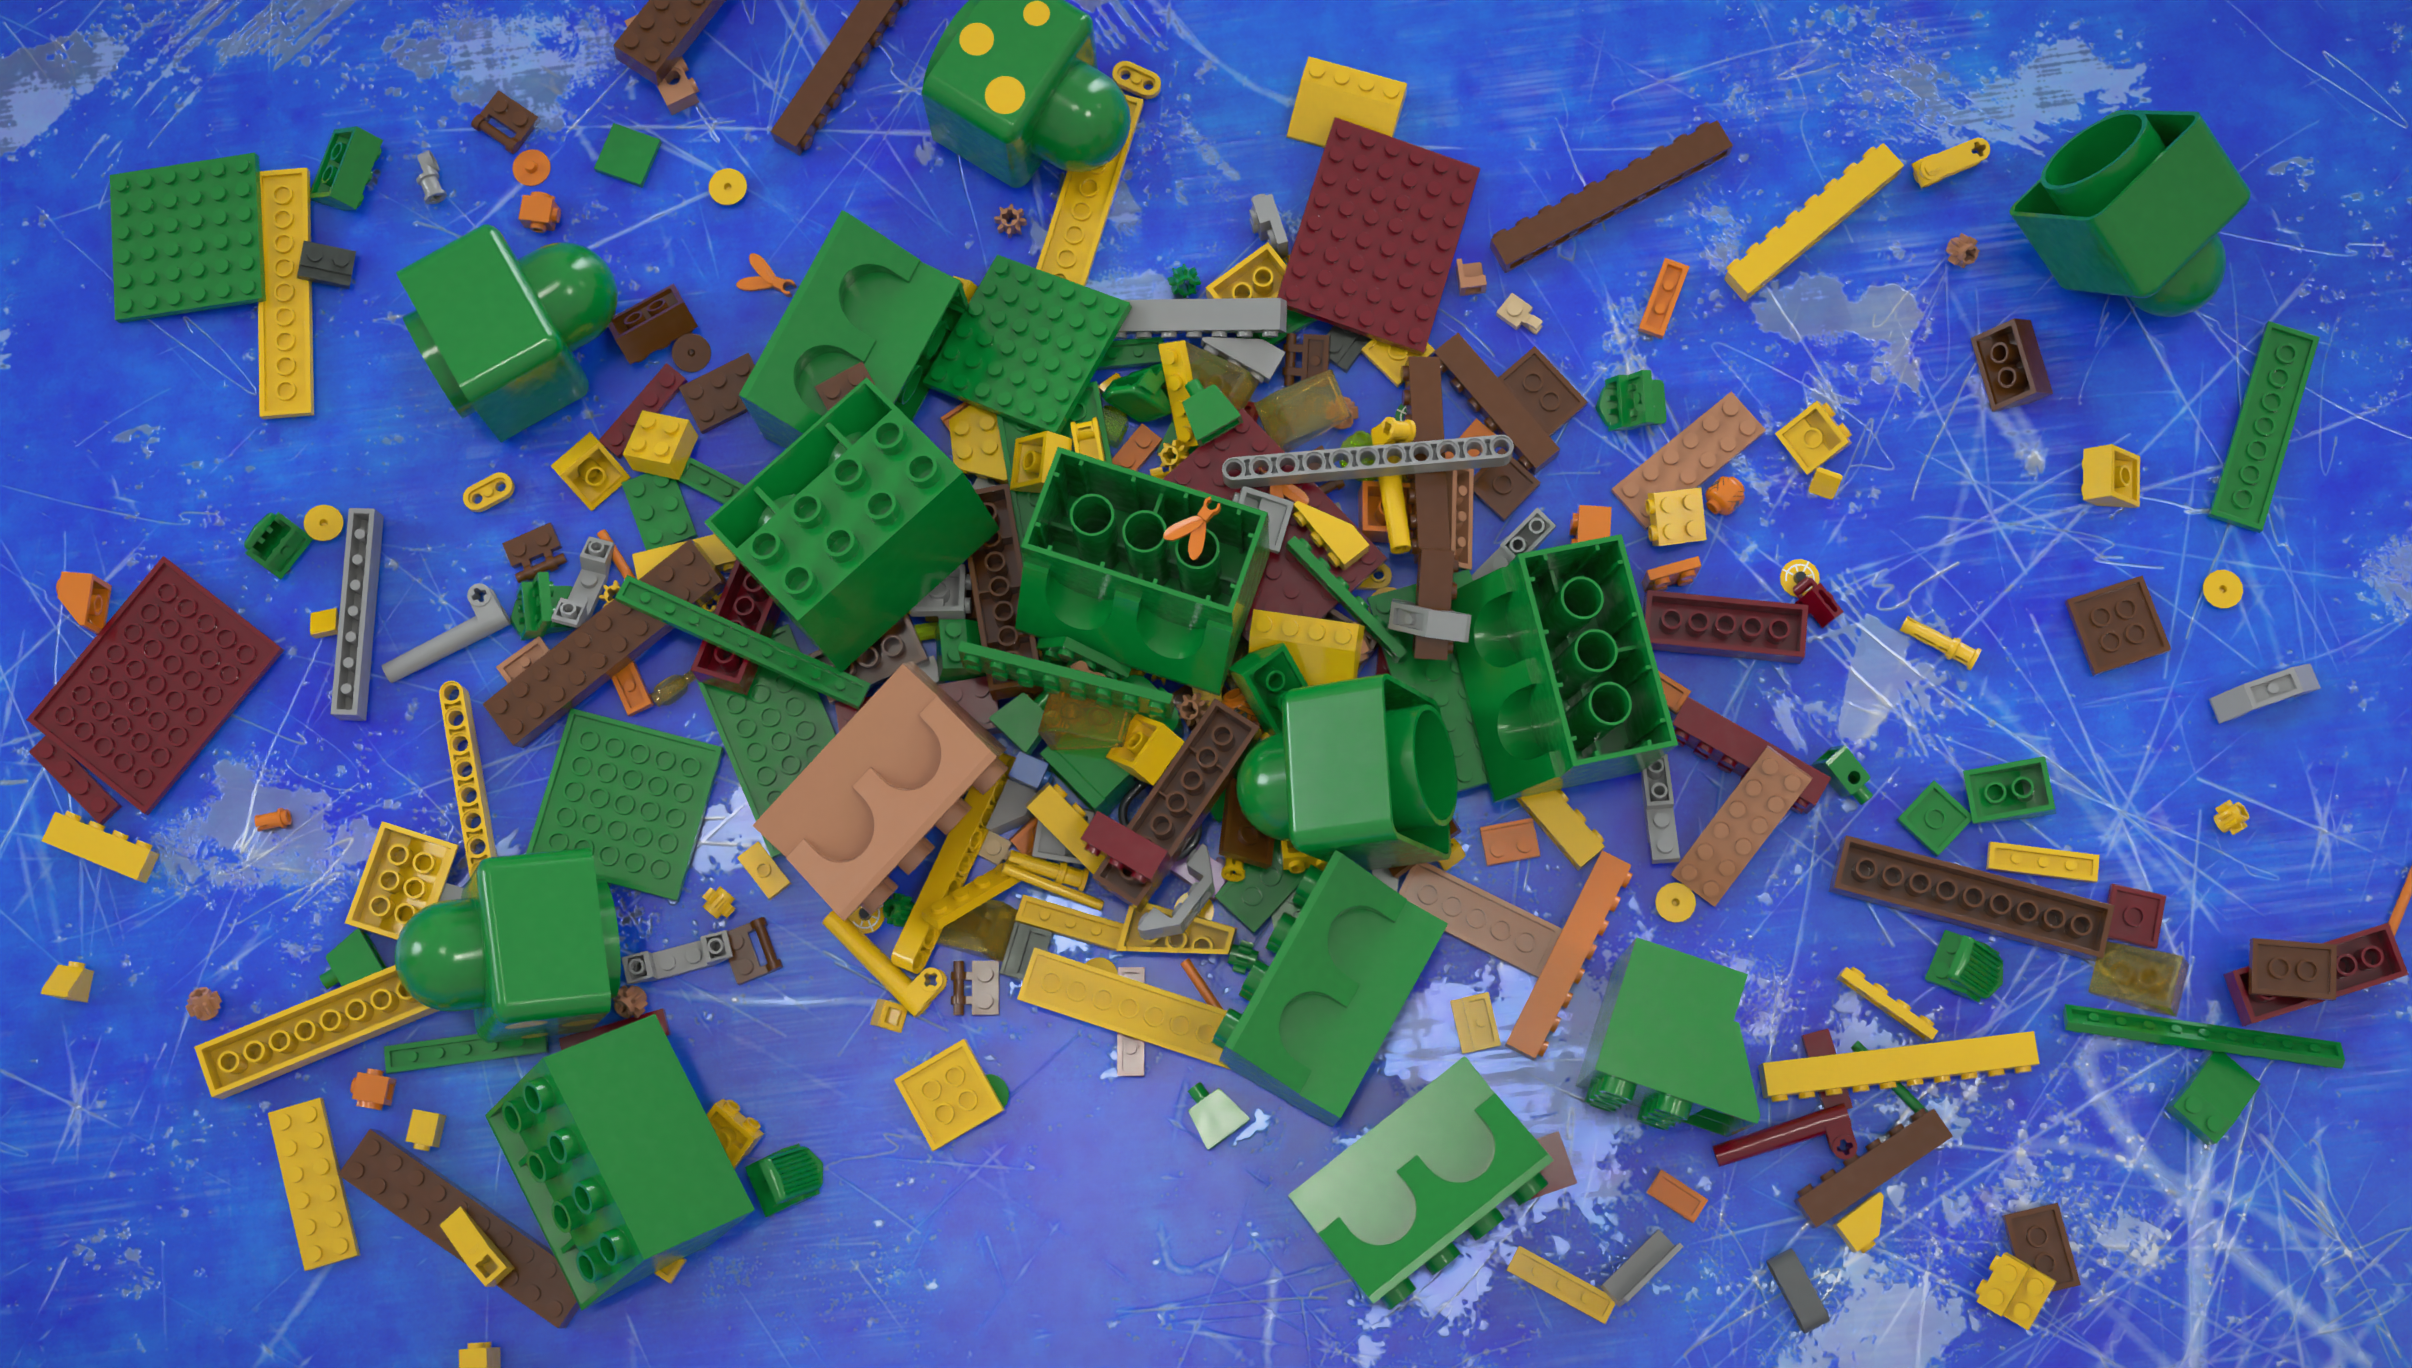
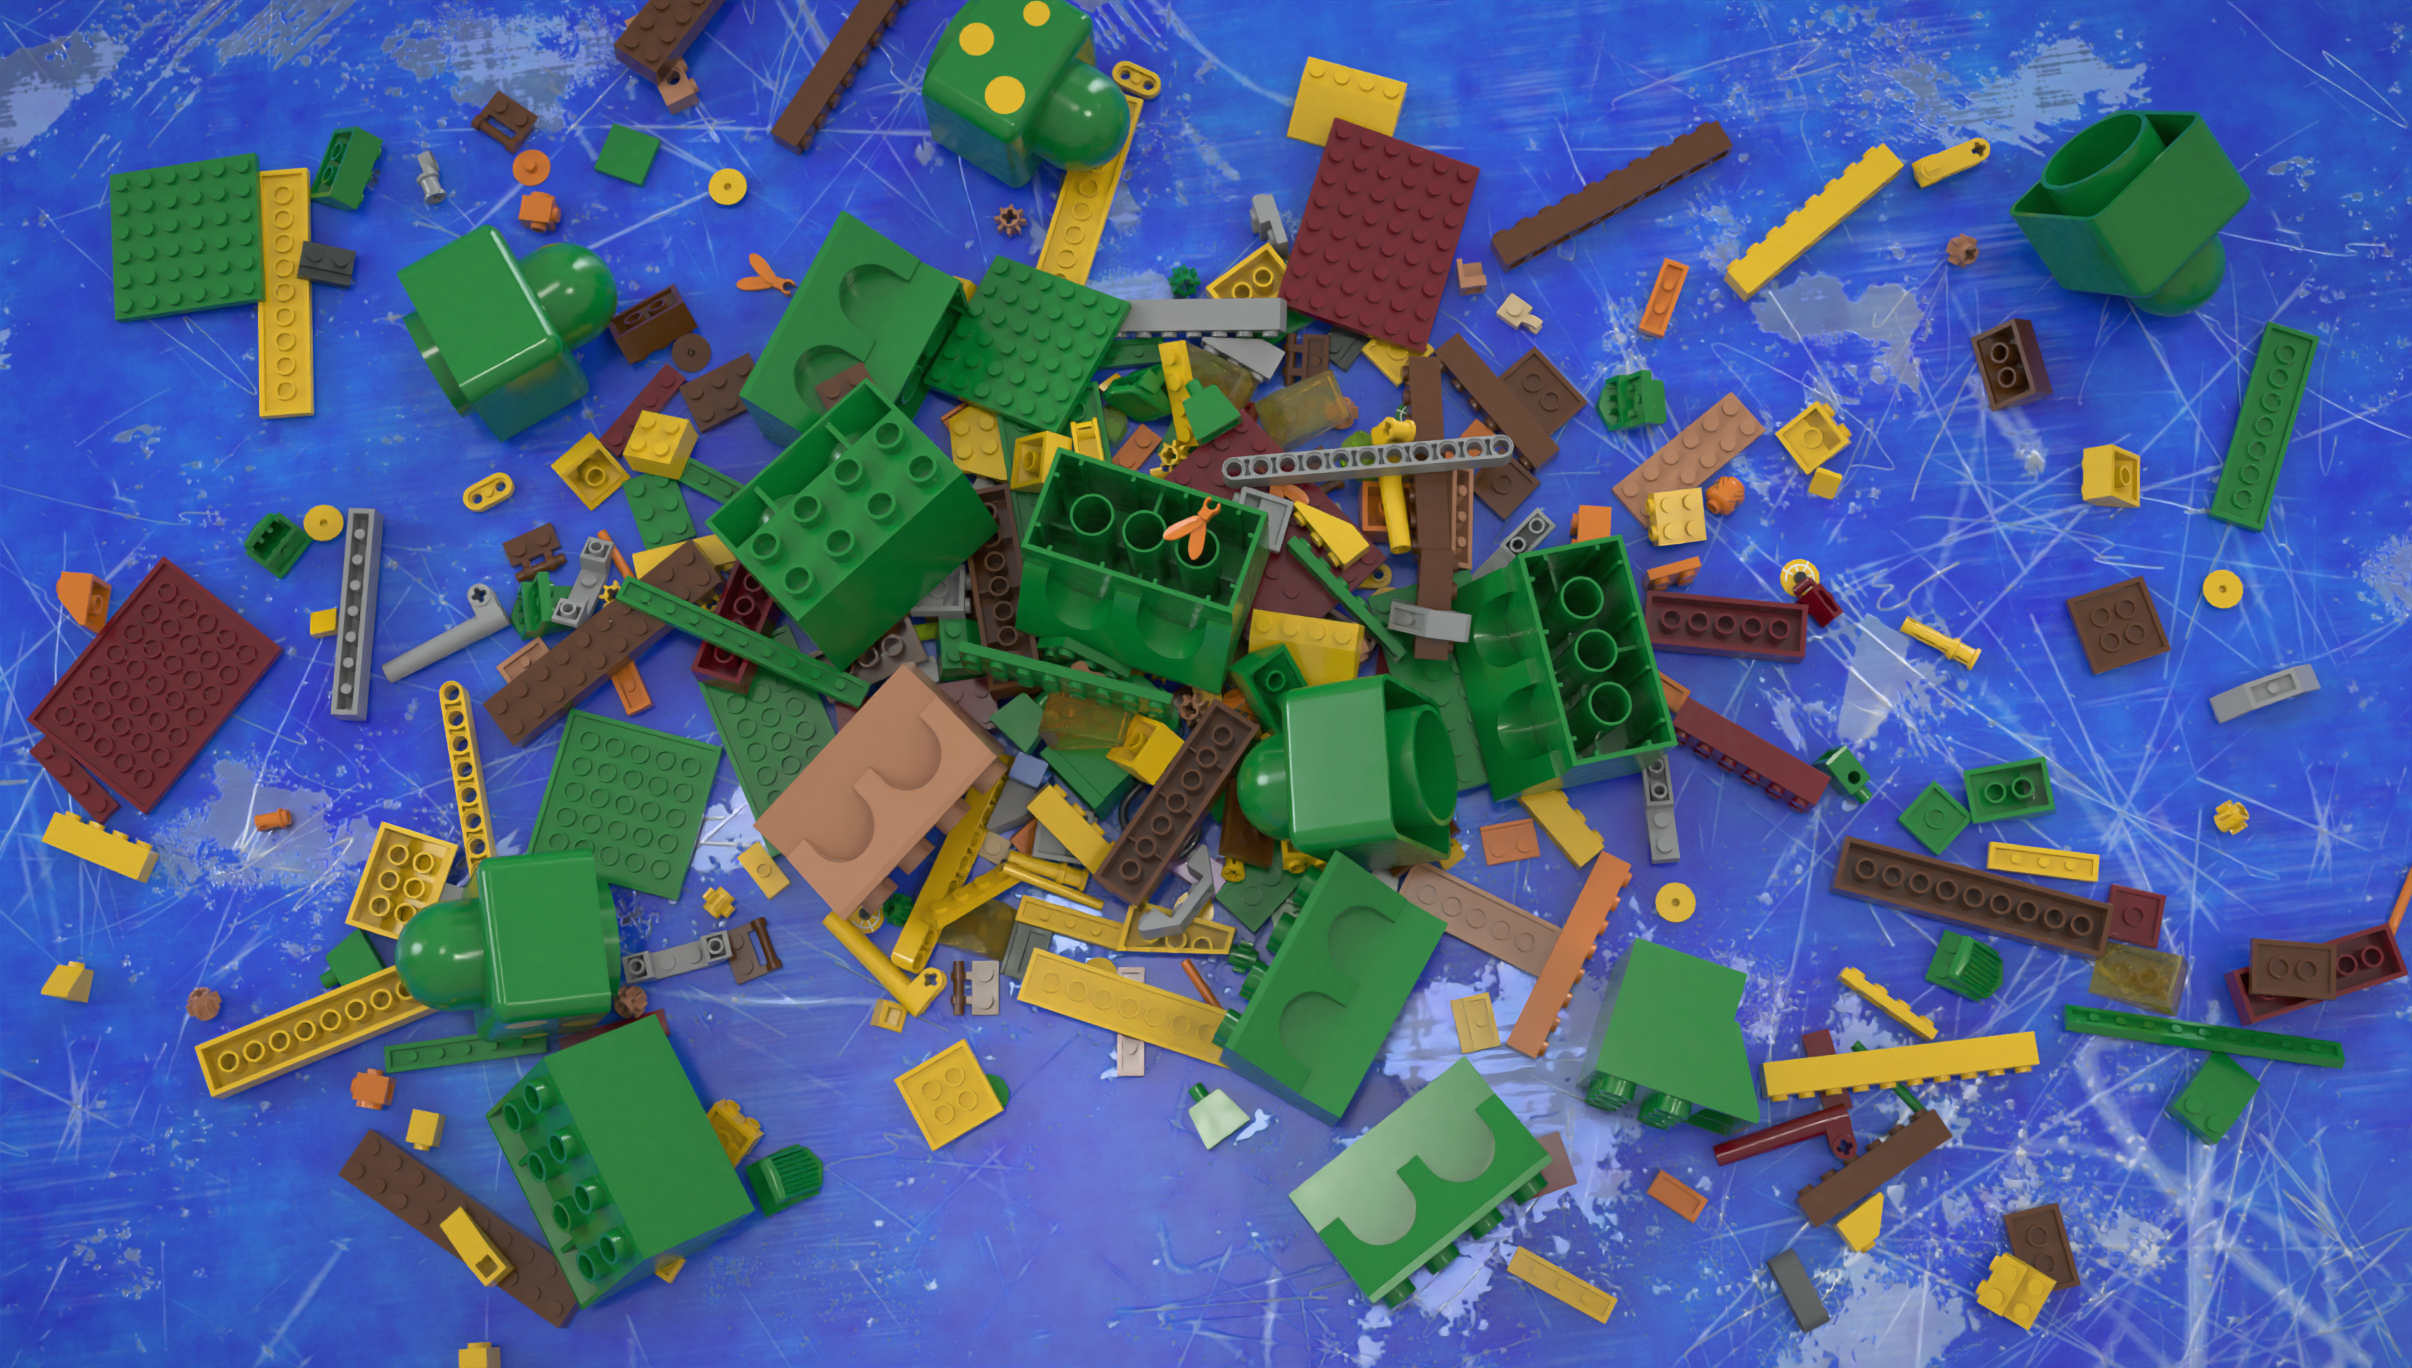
yellow plate [268,1098,360,1271] -> none
clear yellow plant [650,670,696,707] -> none
dark red brick [1080,811,1171,885] -> none
light grey panel [1600,1229,1684,1307] -> none
nougat plate [1671,746,1813,907] -> none

